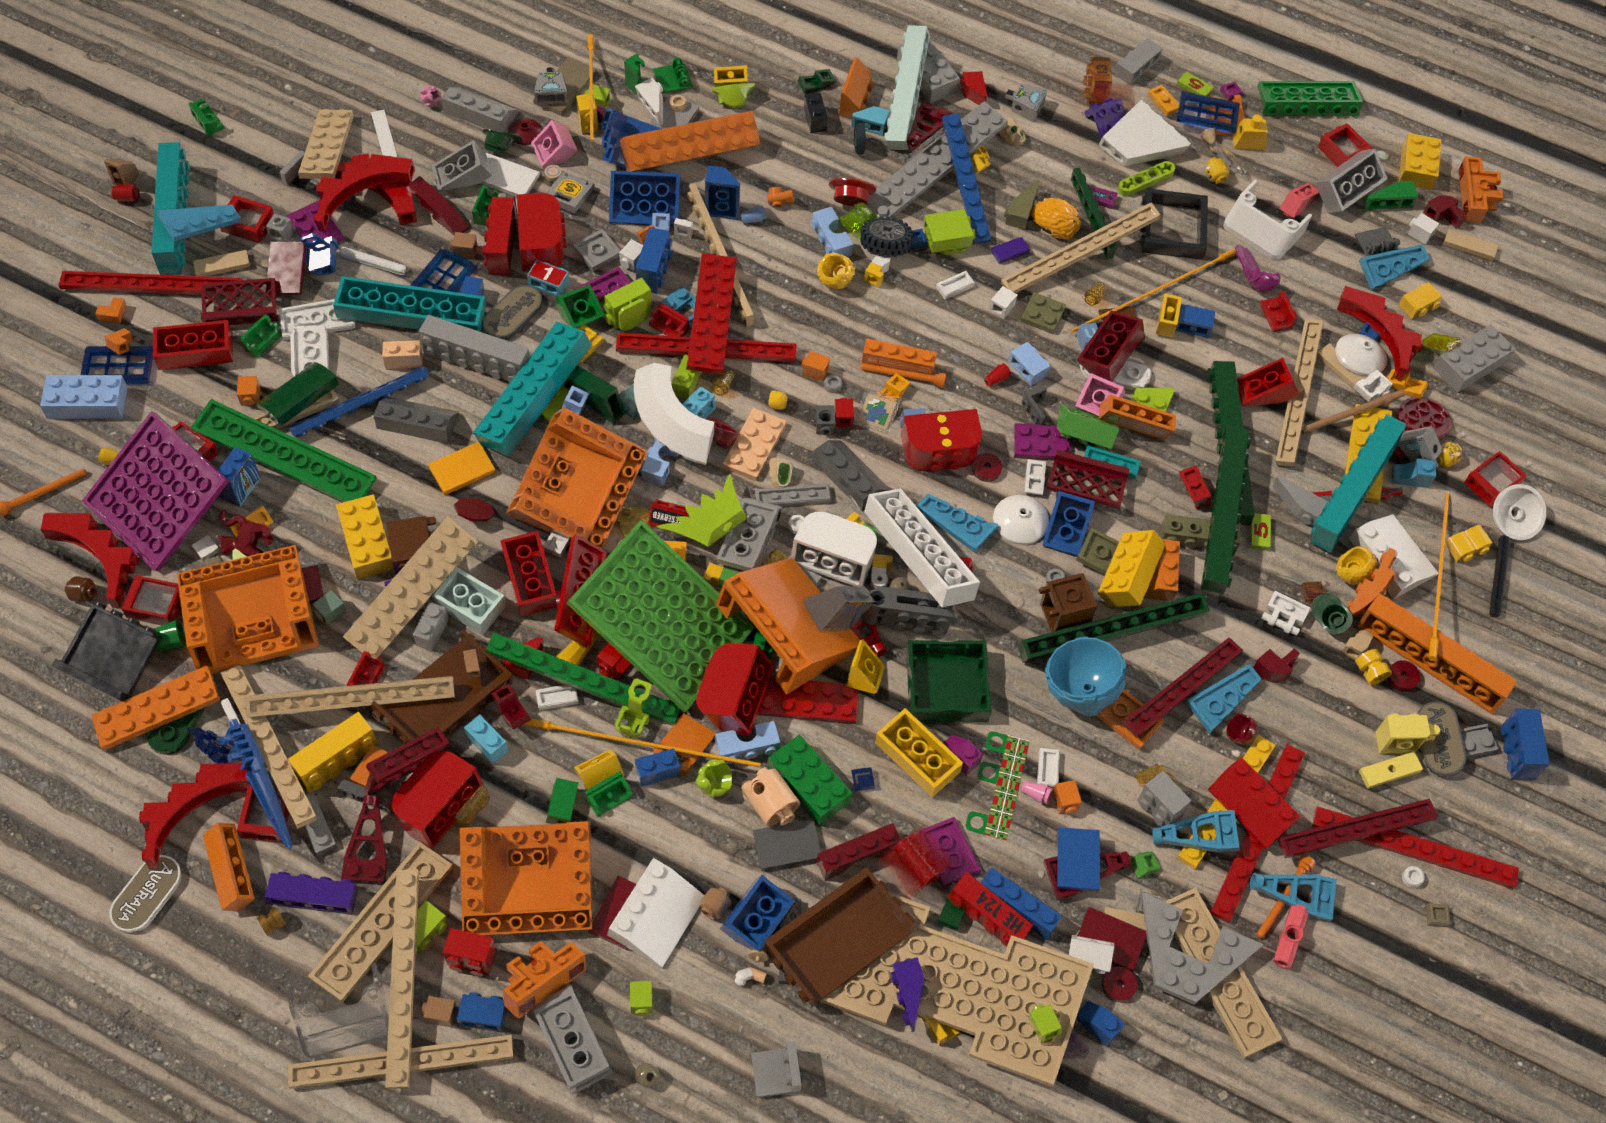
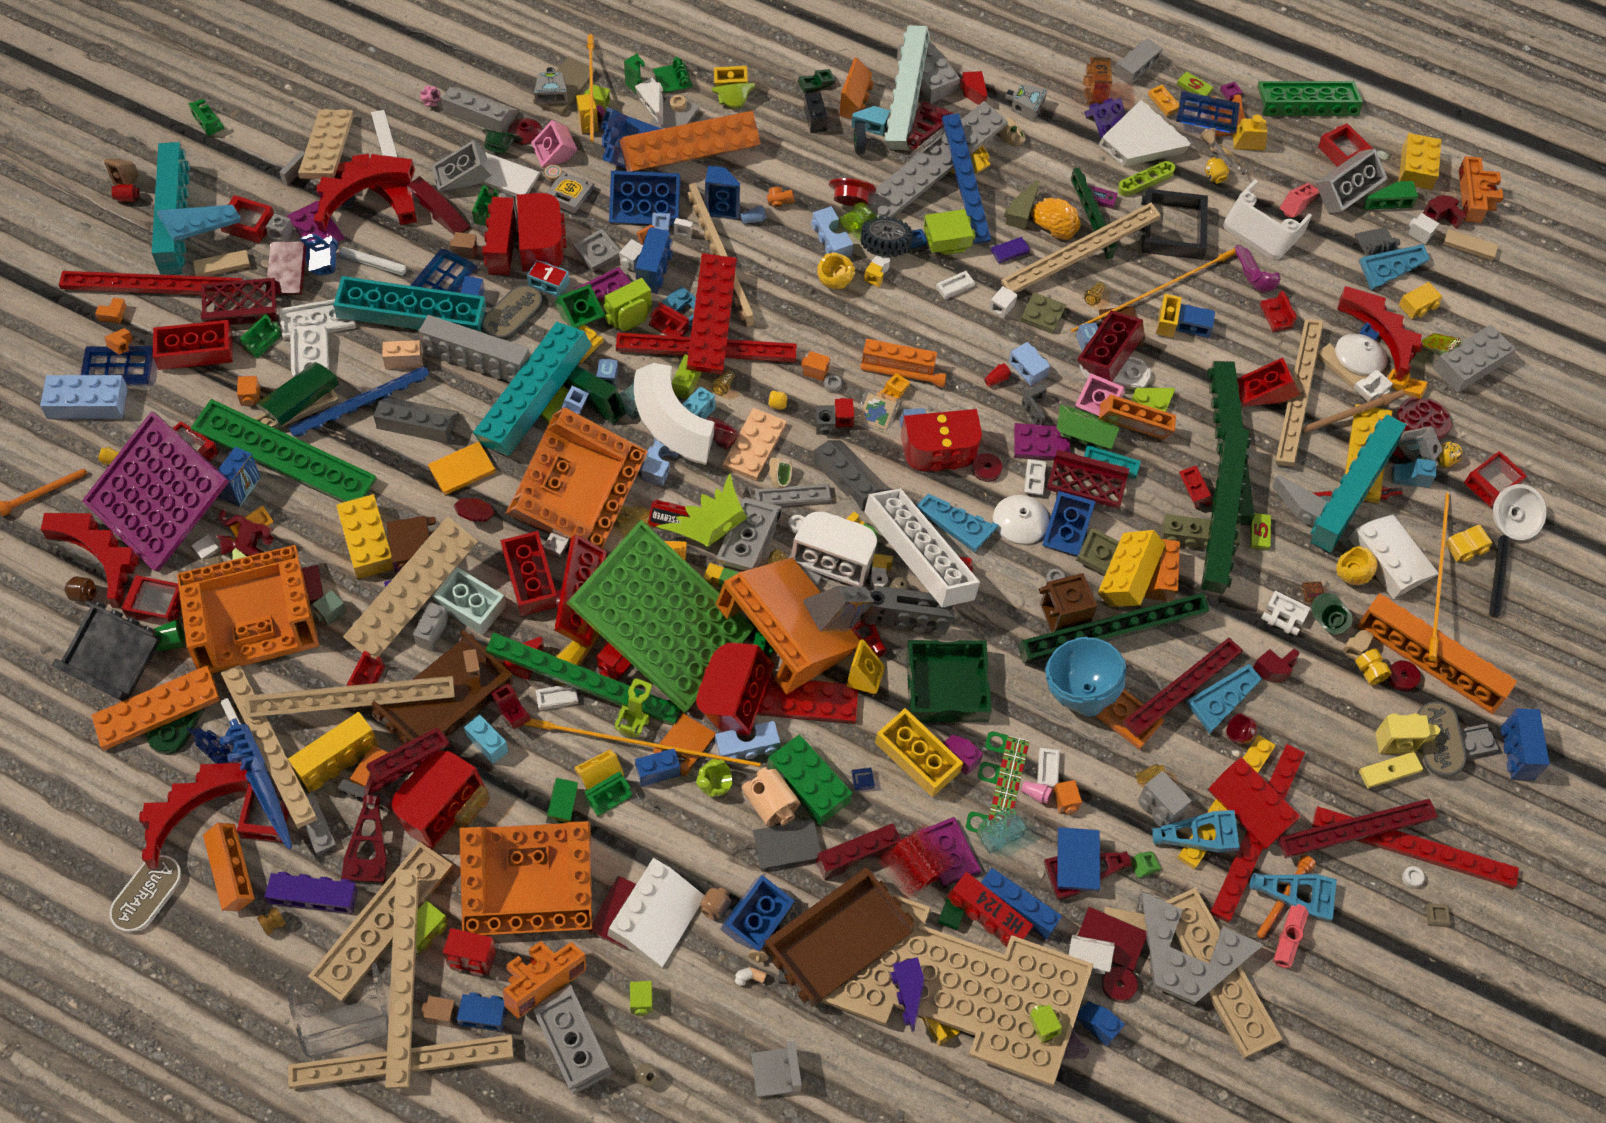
orange slope [1347,548,1398,618] -> none
none -> medium blue brick [597,359,618,387]
none -> clear light blue brick [976,808,1027,854]

